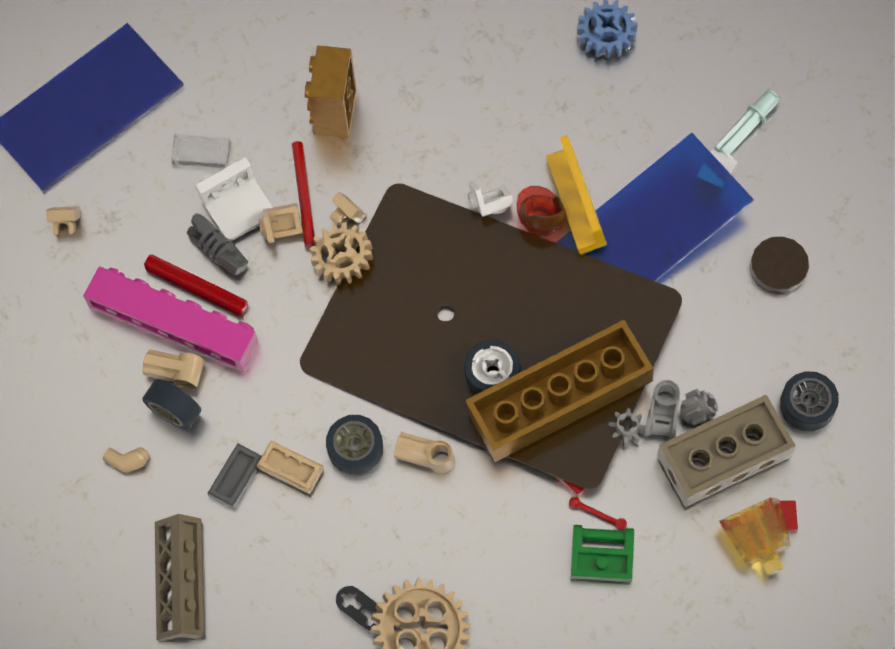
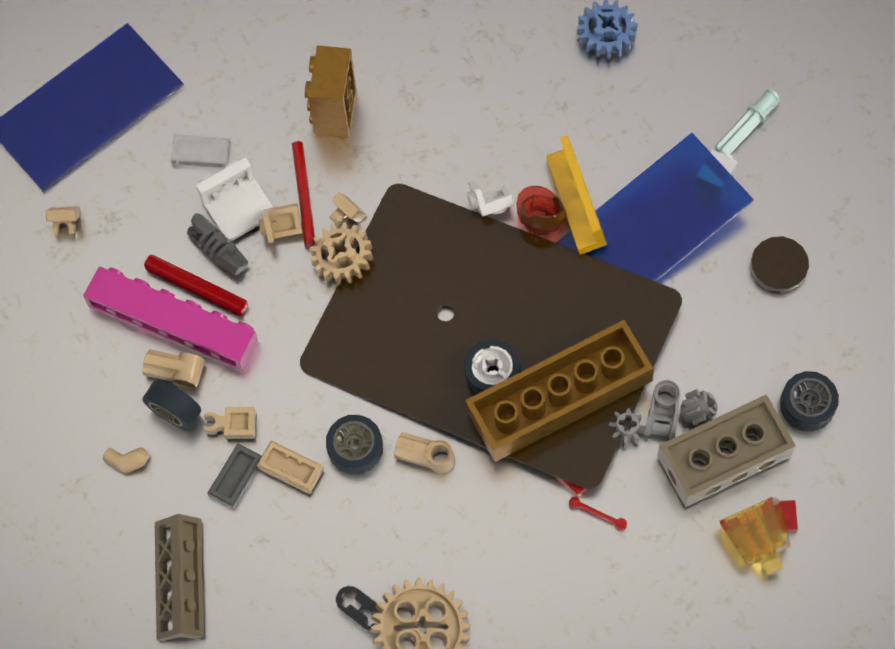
green plate [571,524,634,582] -> none
none -> tan plate [203,407,256,439]

